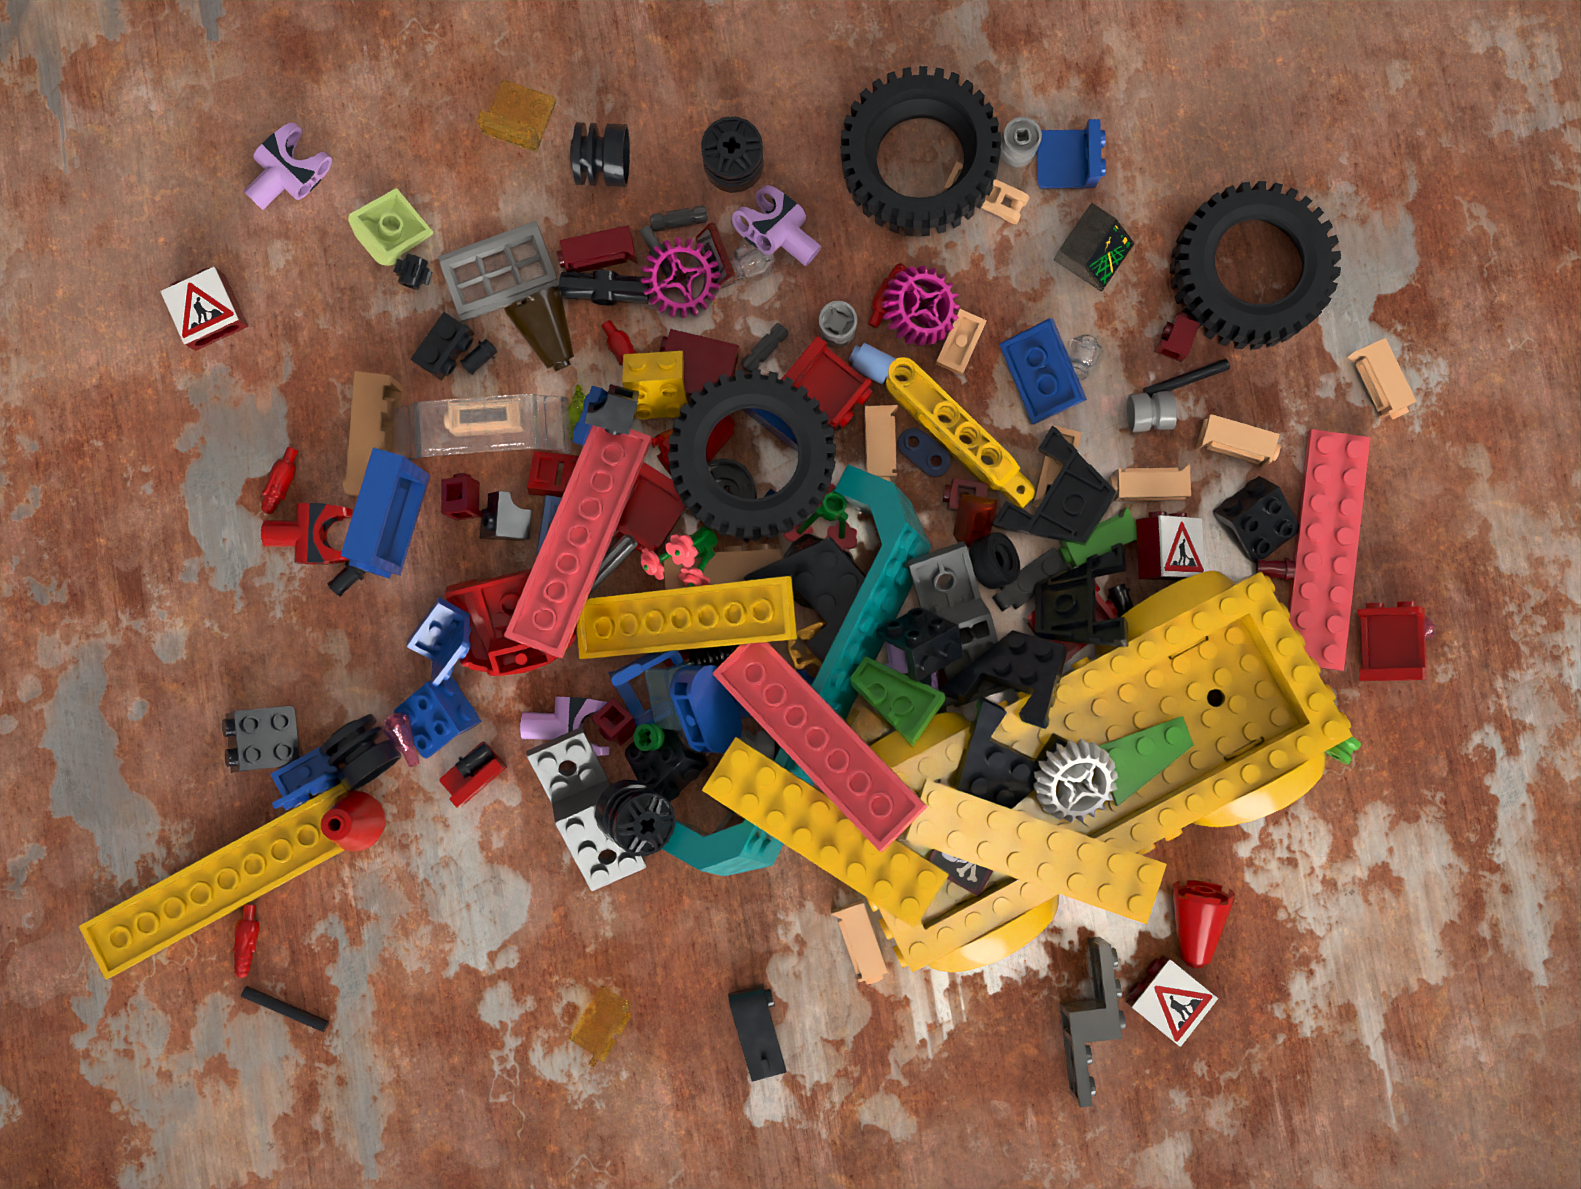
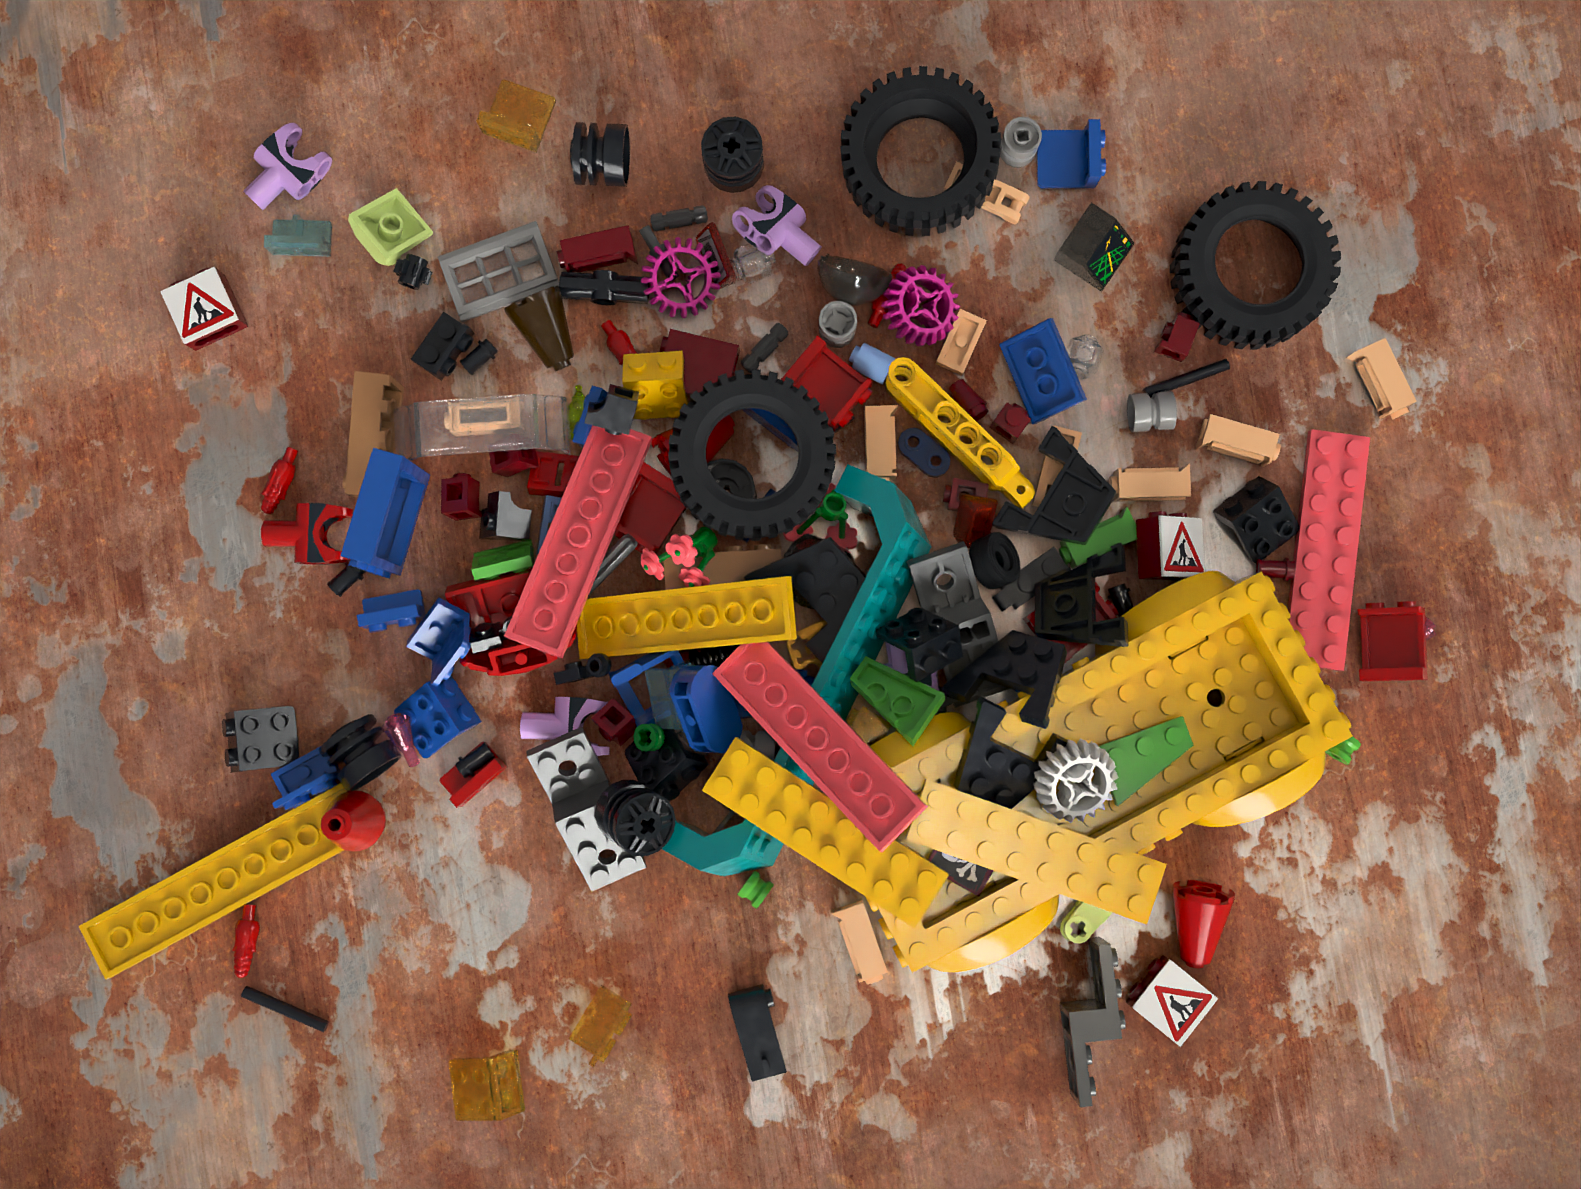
none -> clear light blue panel [264,214,332,257]
none -> blue bracket [357,589,426,633]
none -> clear yellow bracket [448,1050,525,1121]
none -> black plate [470,616,512,653]
none -> bright green plate [471,539,534,580]
none -> dark red brick [488,433,538,477]
none -> black plate [553,653,612,685]
none -> bright green wheel [737,870,774,909]
none -> clear smoke cylinder [817,253,893,306]
none -> dark red cone [949,379,989,422]
none -> dark red brick [989,402,1031,444]
none -> yellowish green piece [1060,900,1112,944]

